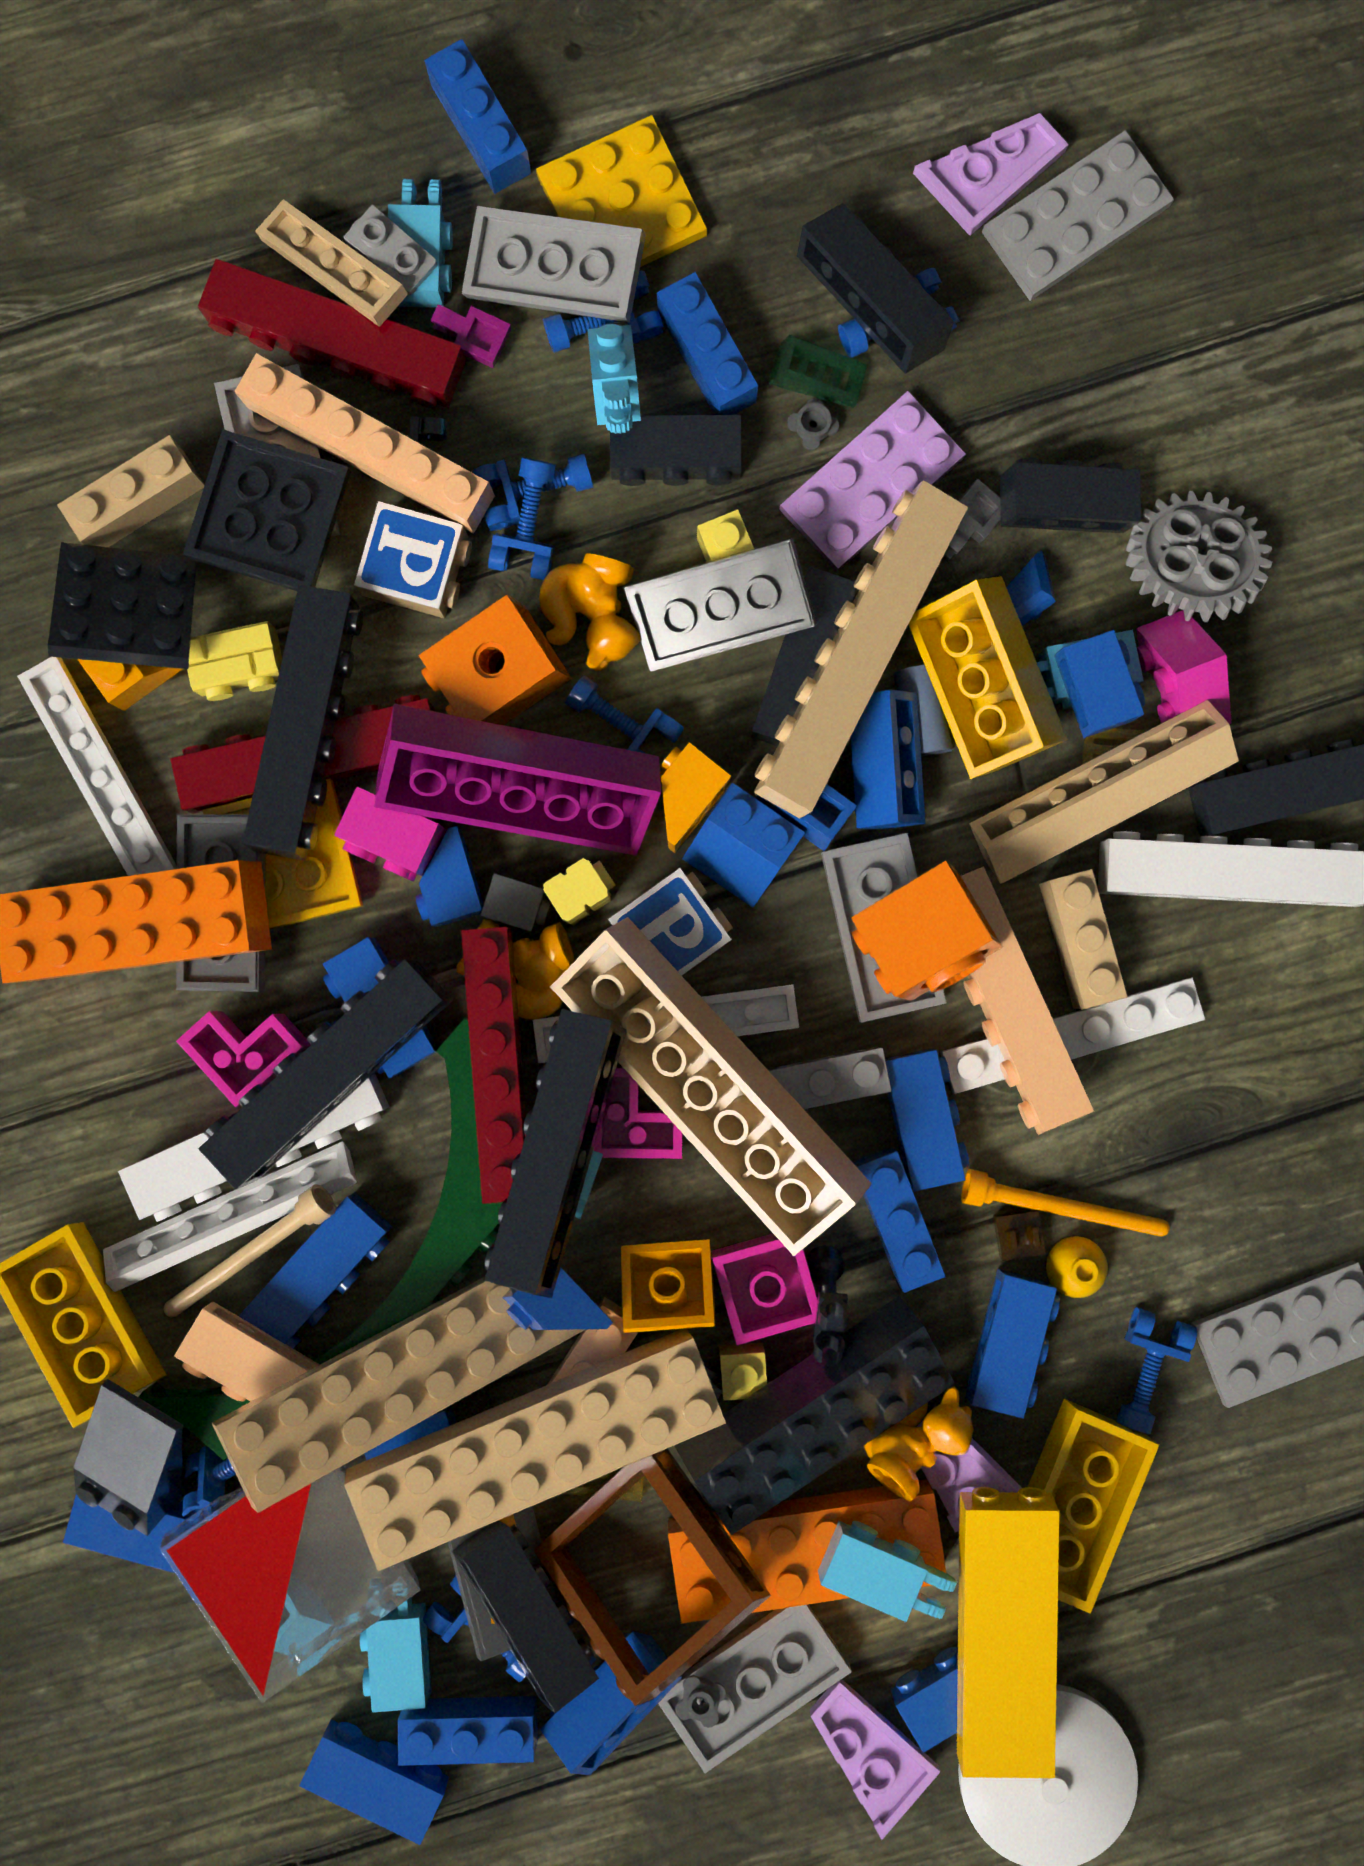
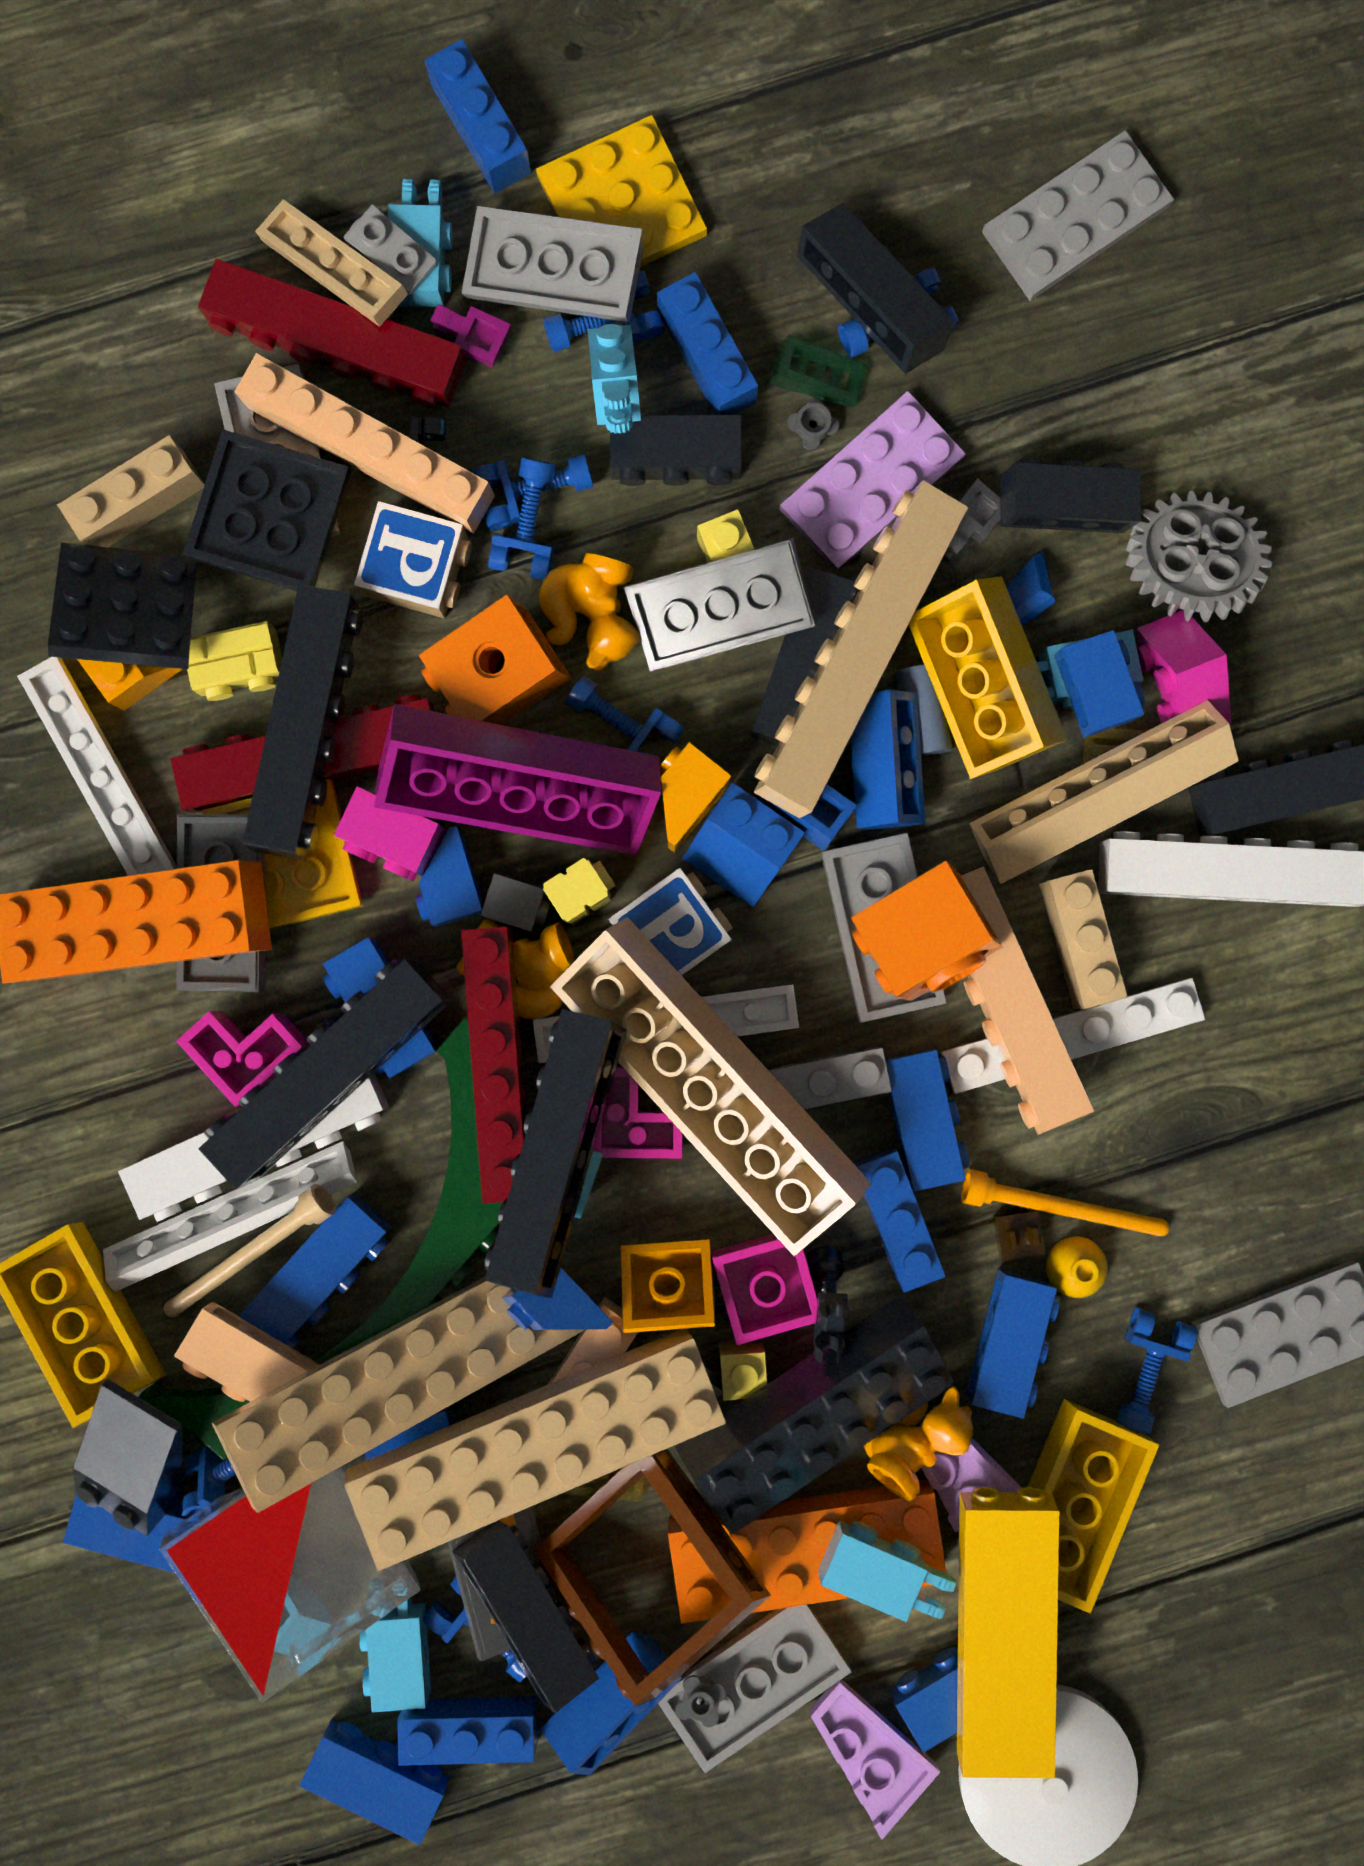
lavender wing [913,113,1069,236] -> none

